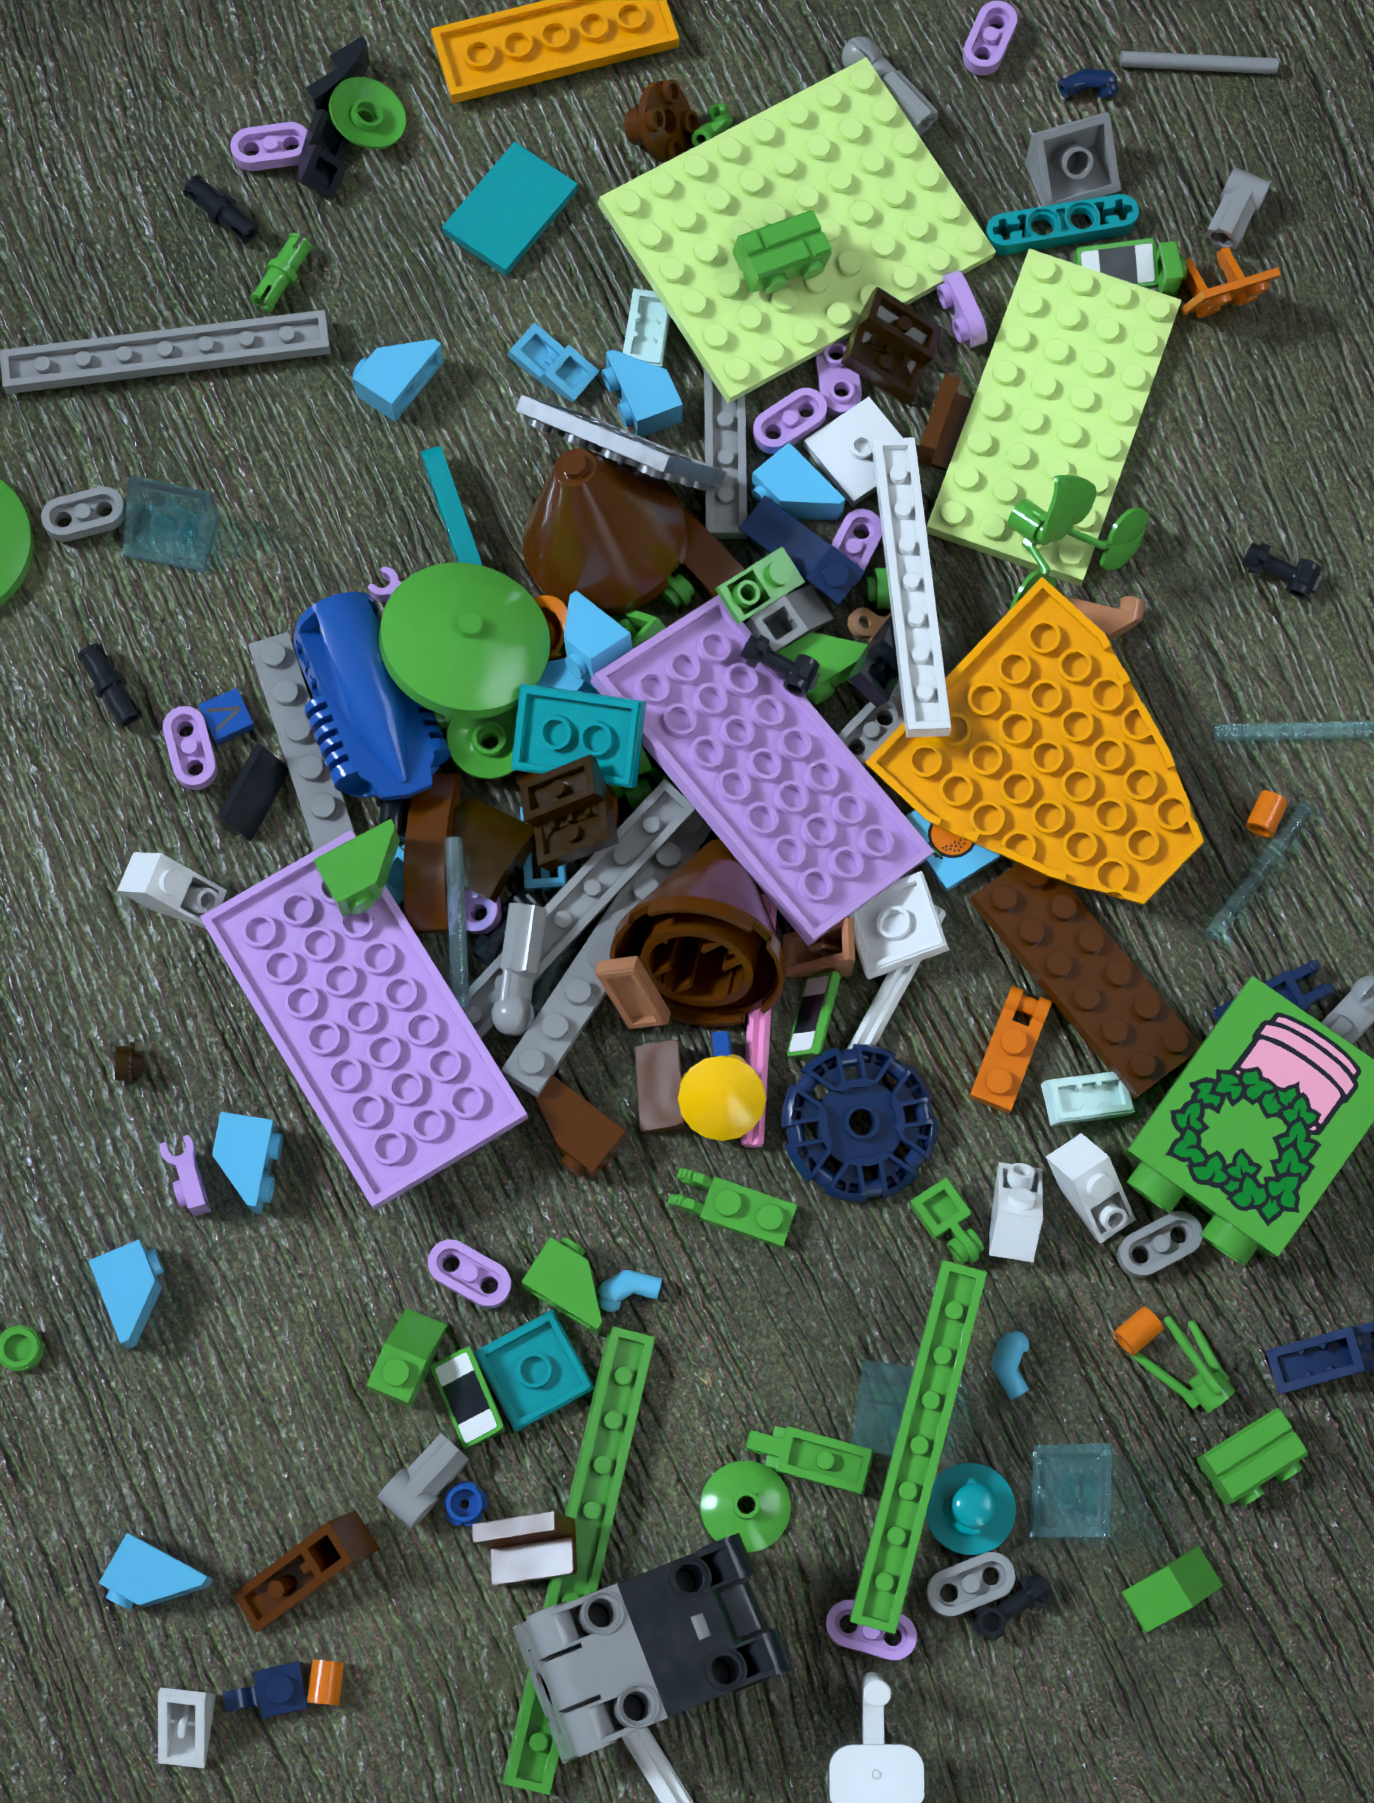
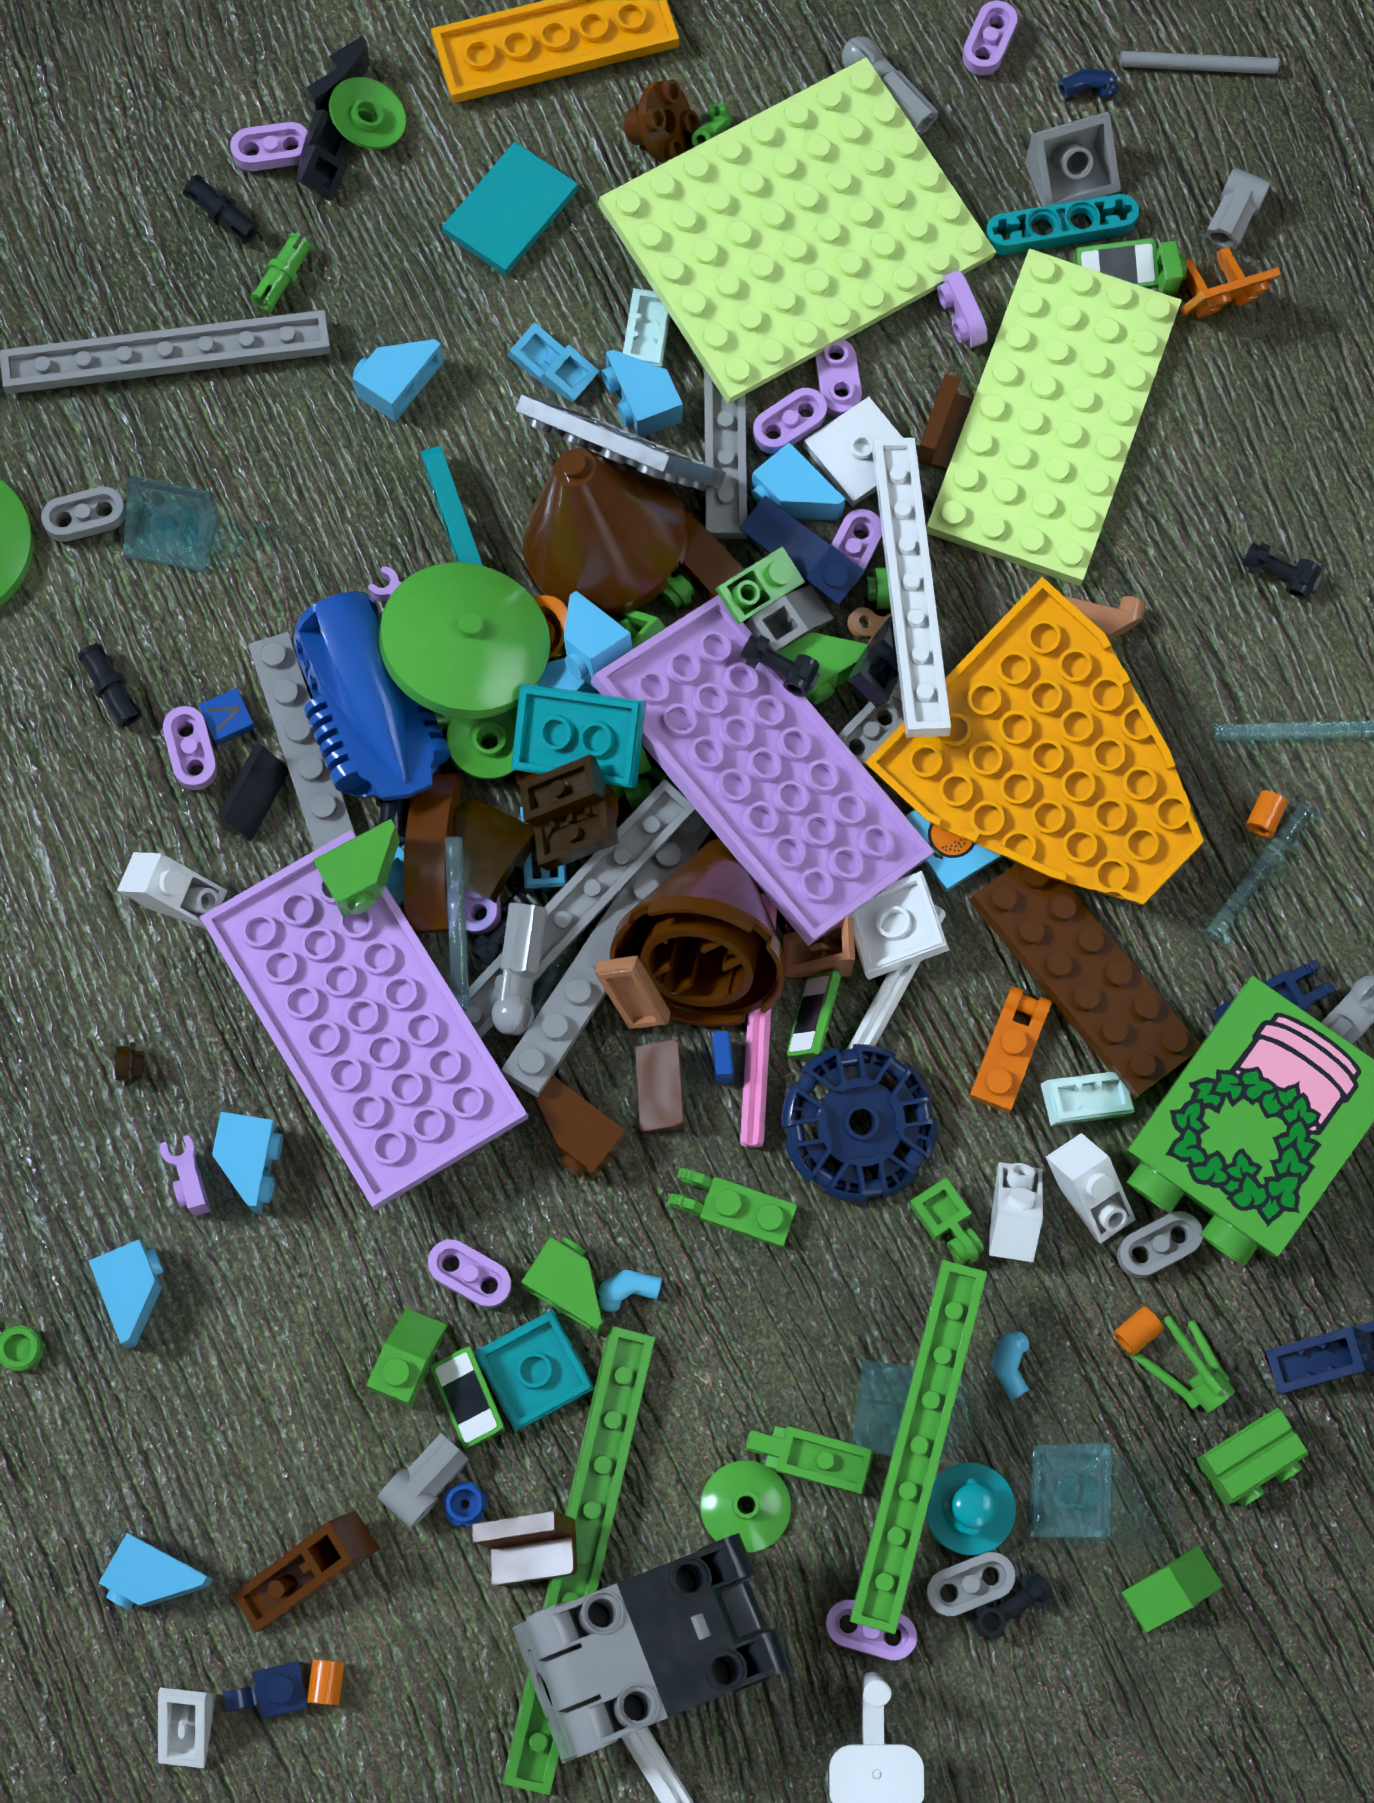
yellow dish [678,1054,766,1141] -> none
bright green brick [732,210,832,293] -> none
dark brown slope [841,287,942,404] -> none
bright green plant [1007,475,1149,613] -> none

